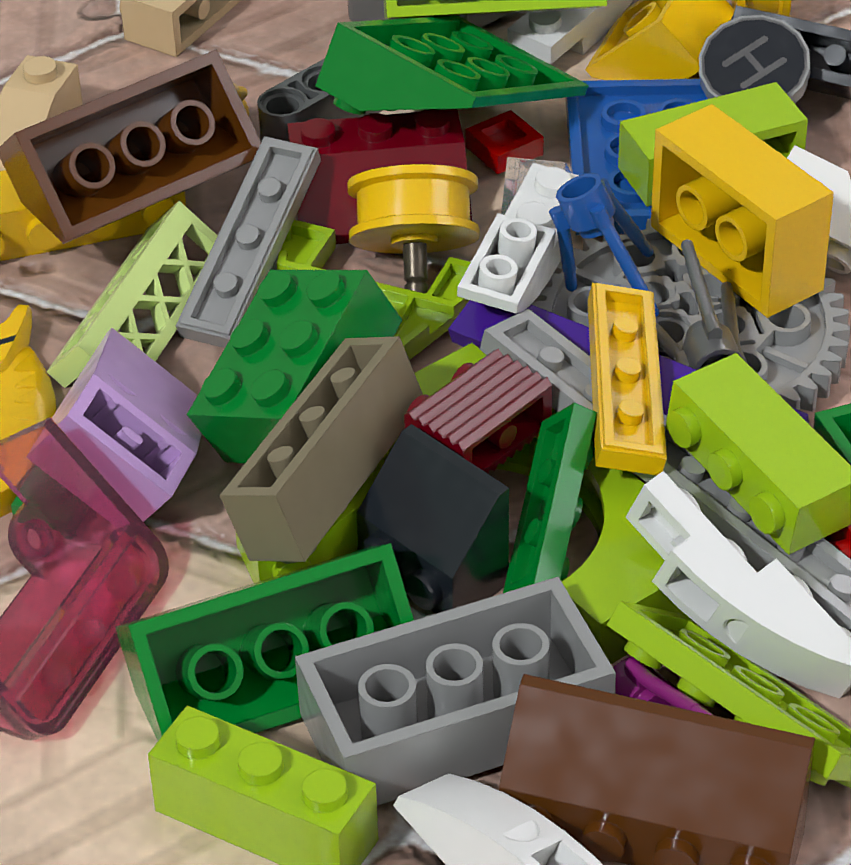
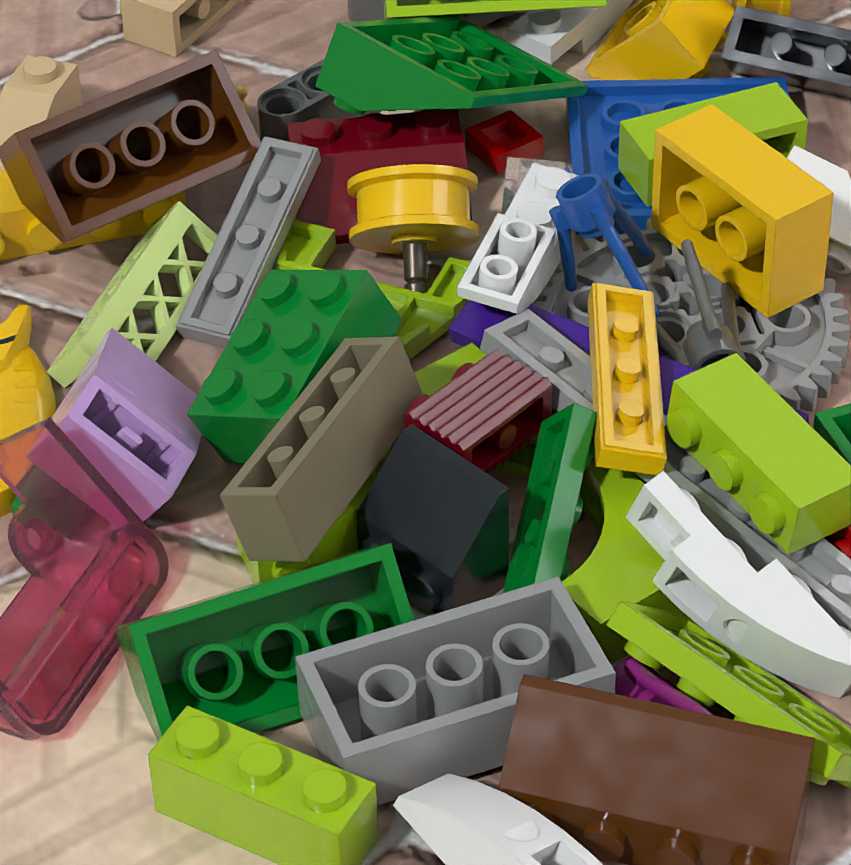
black tile [699,15,810,103] -> none

